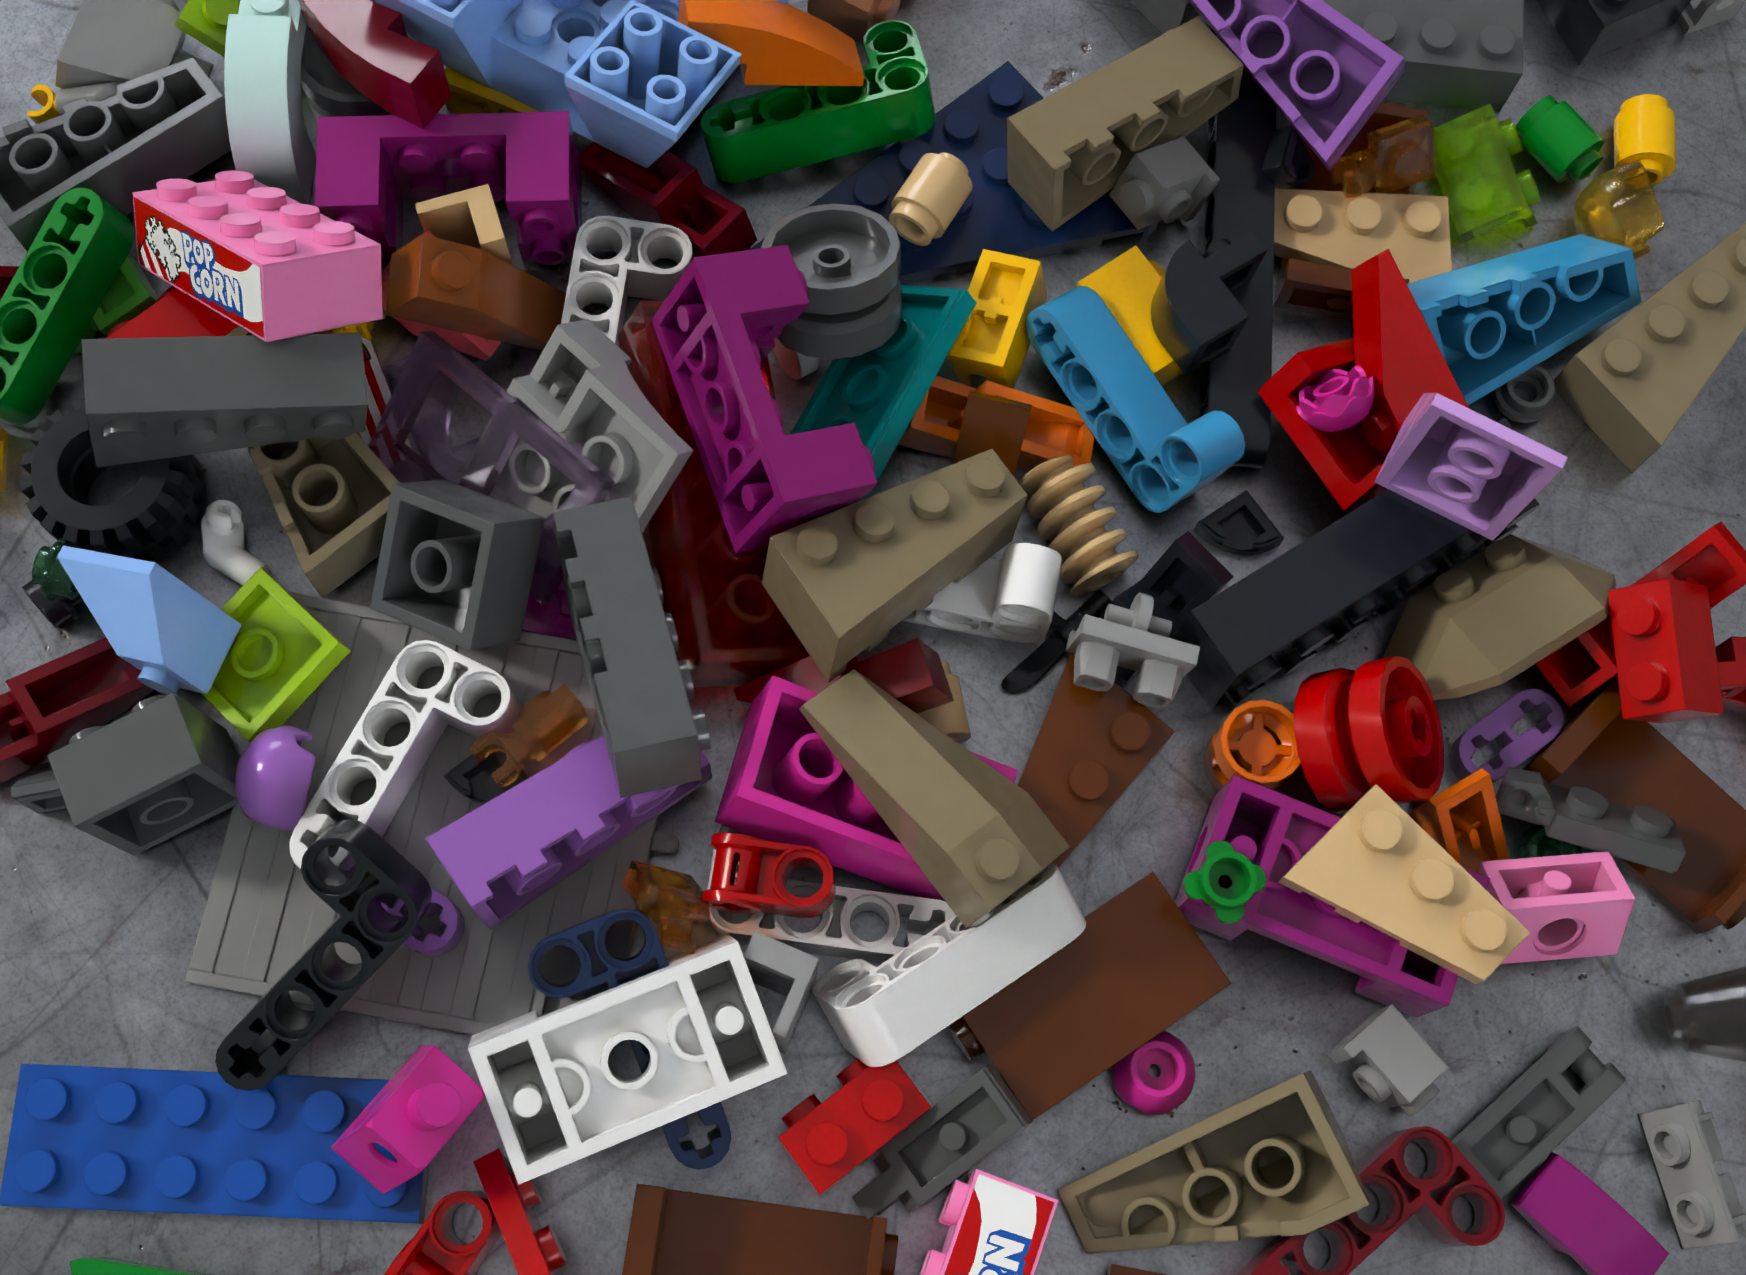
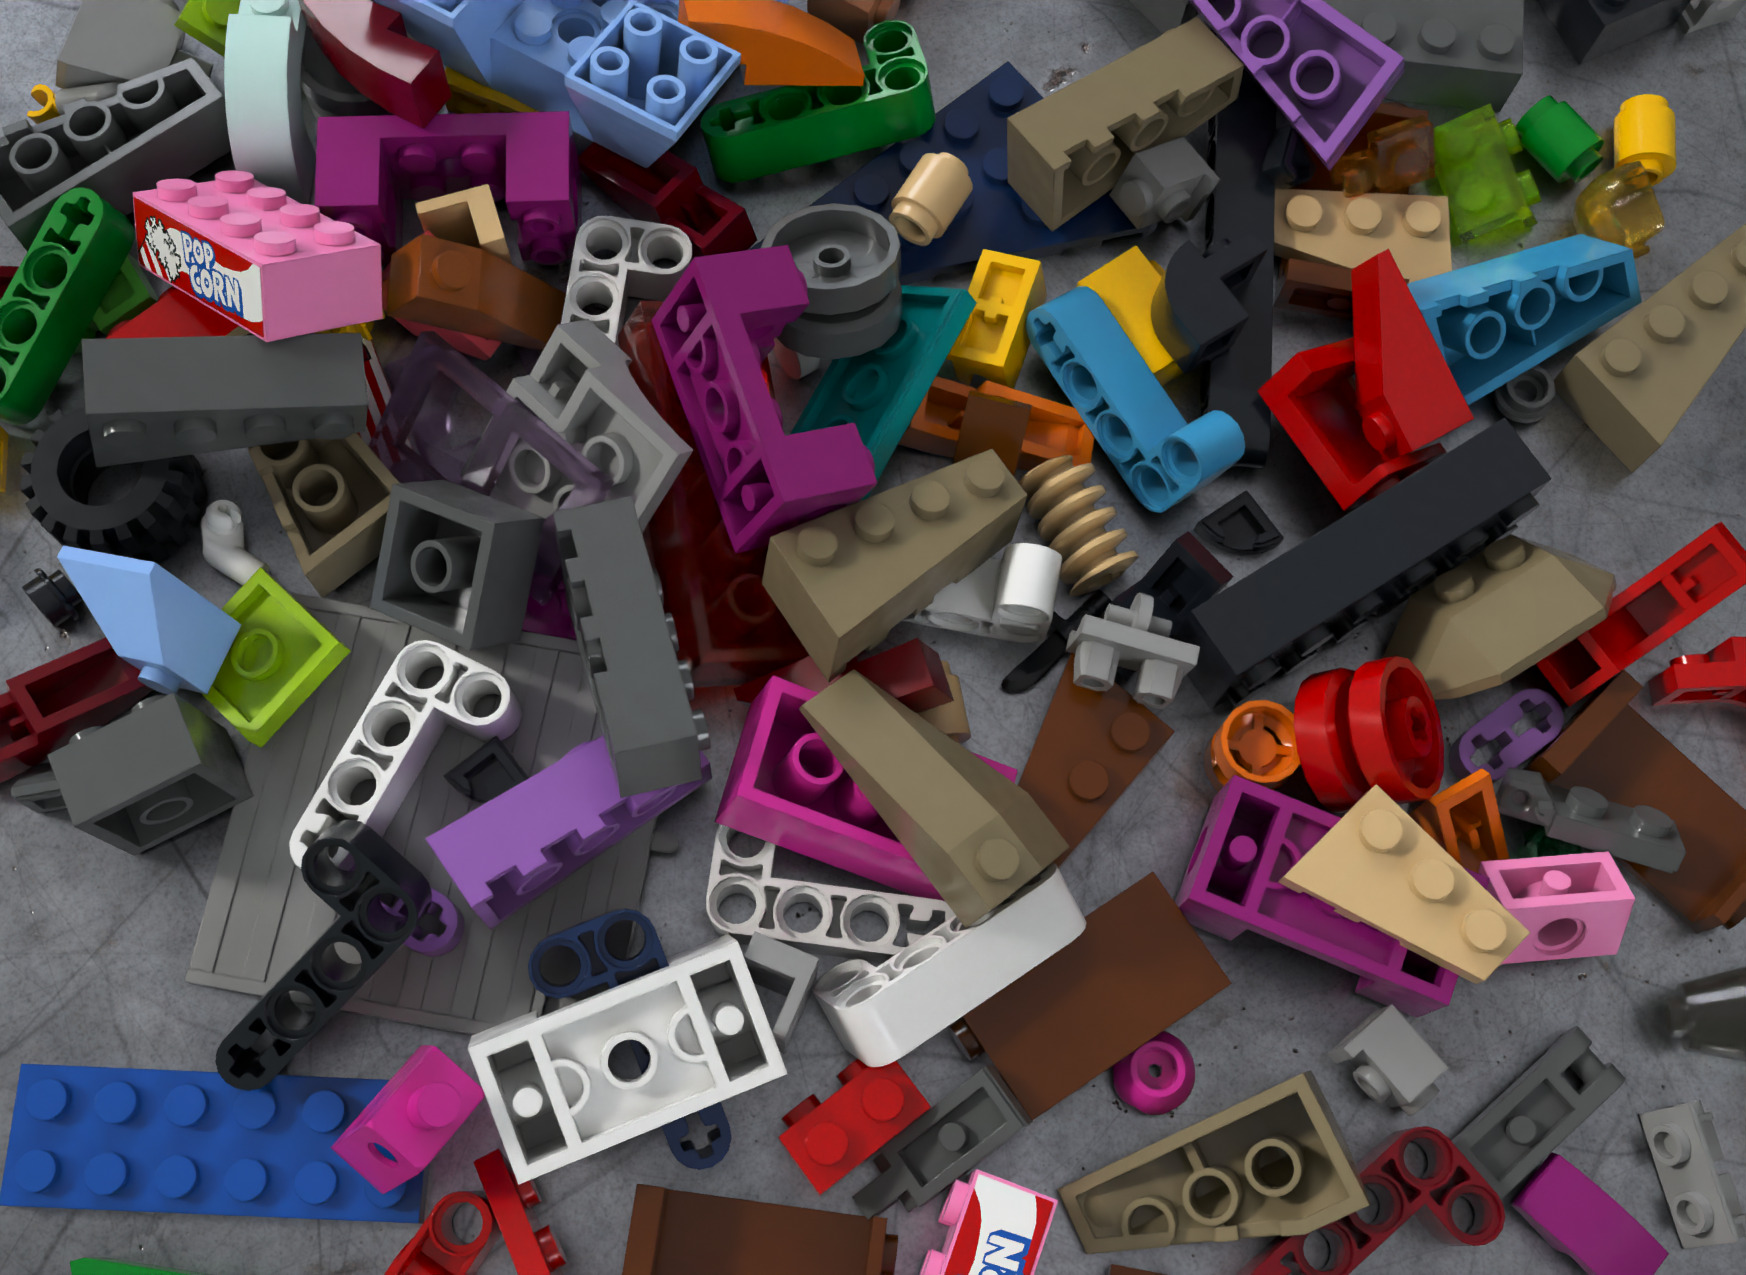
clear green plate [32,538,87,601] -> none
medium lavender hair [235,726,315,832] -> none
clear orange plate [469,683,589,788] -> none
clear orange plate [622,860,710,955] -> none
red piece [701,833,836,918] -> none
green plate [1183,841,1266,924] -> none
dark pink plate [1296,365,1375,432] -> none
lavender slope [1374,393,1568,541] -> none
red piece [1608,578,1724,723] -> none

